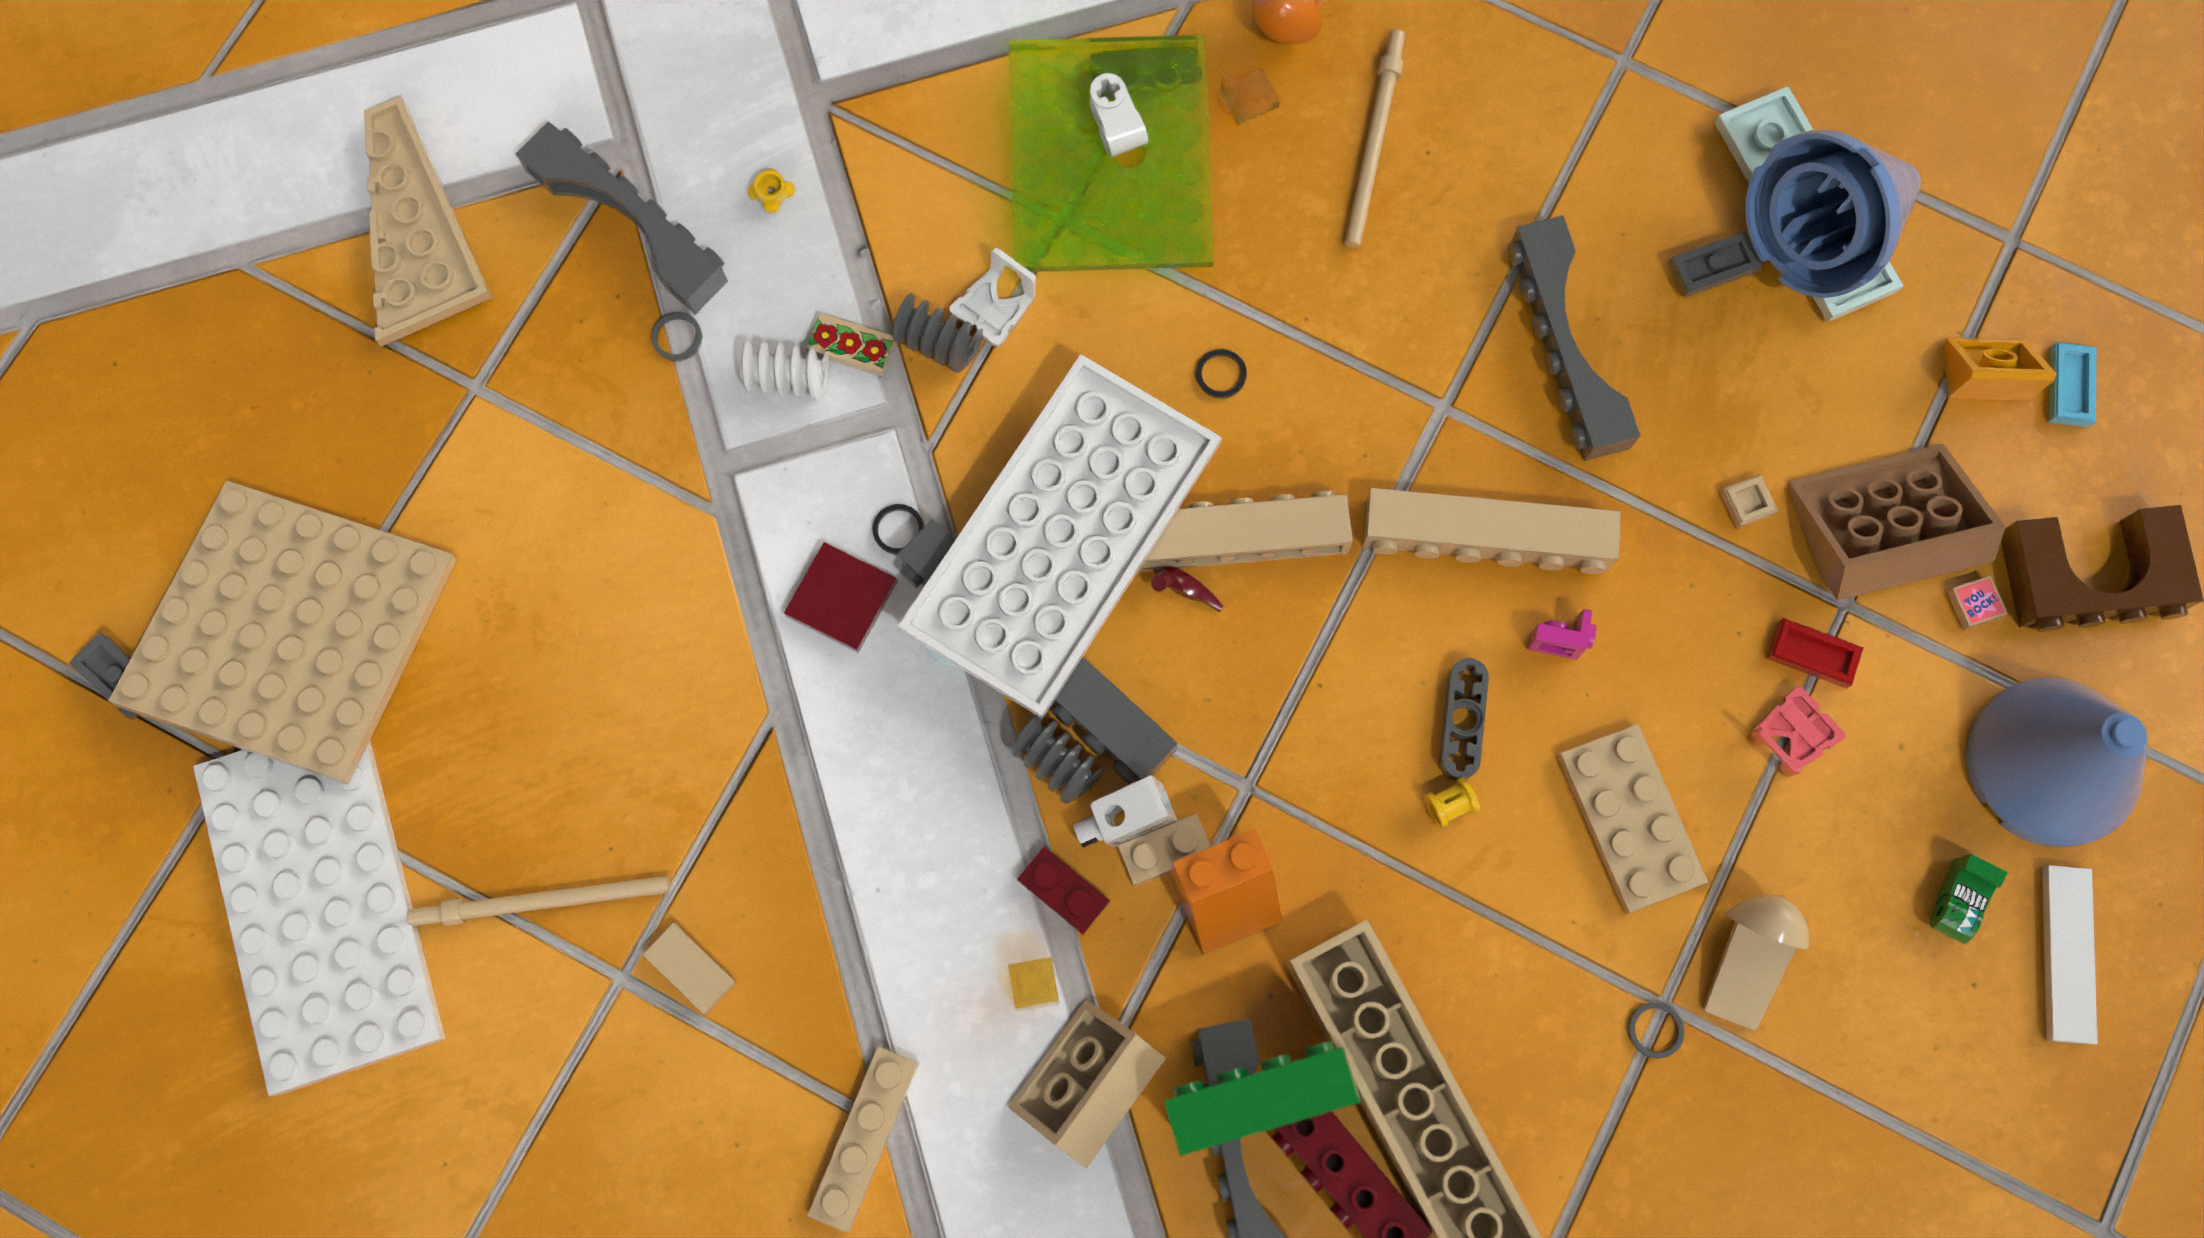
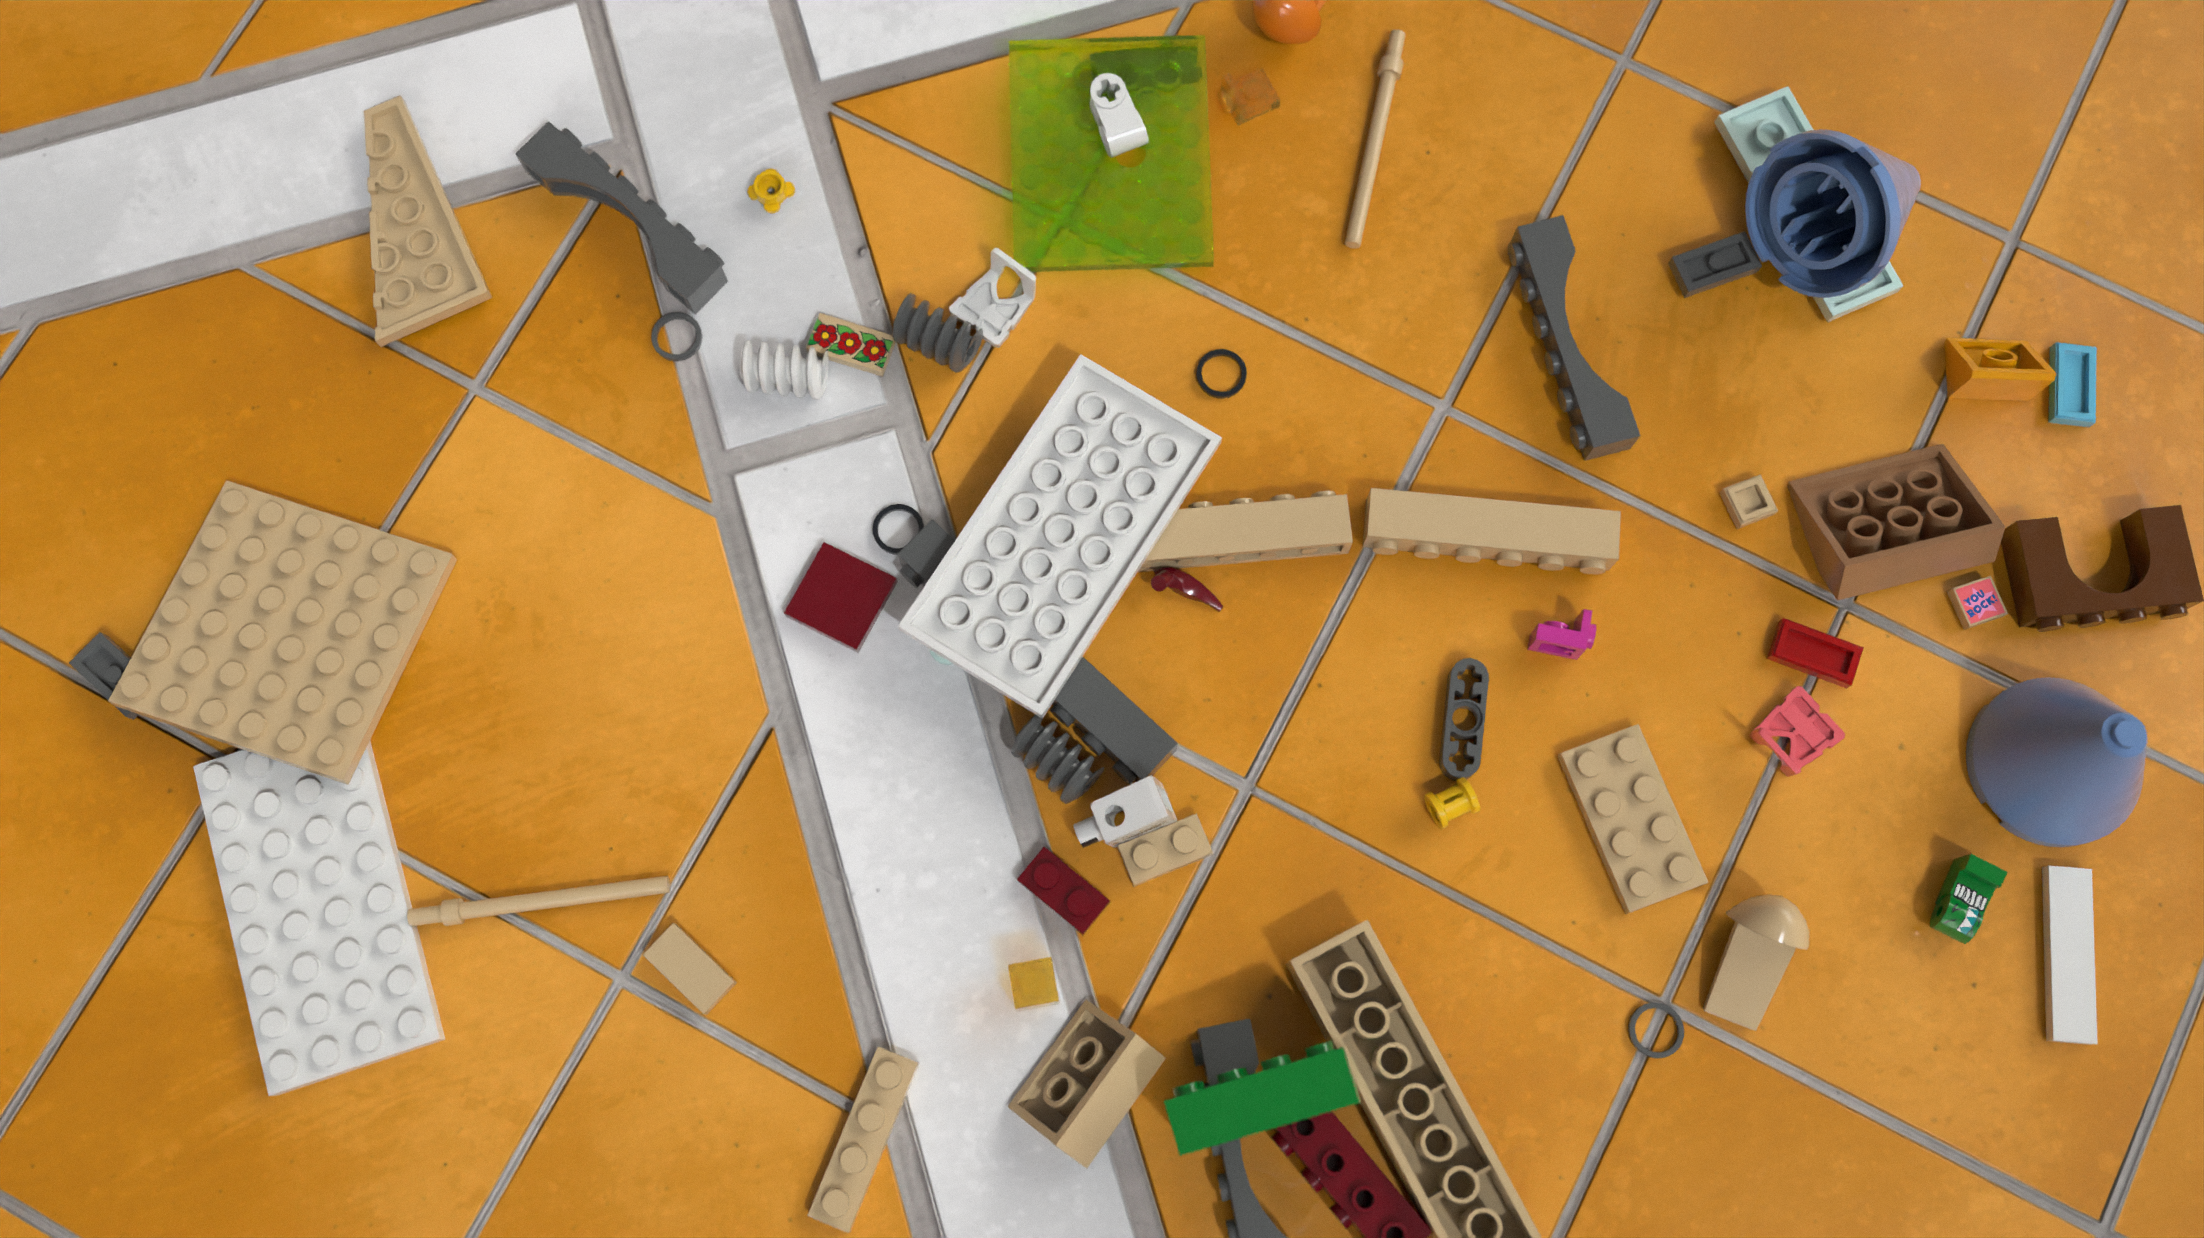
orange slope [1170,829,1283,955] -> none

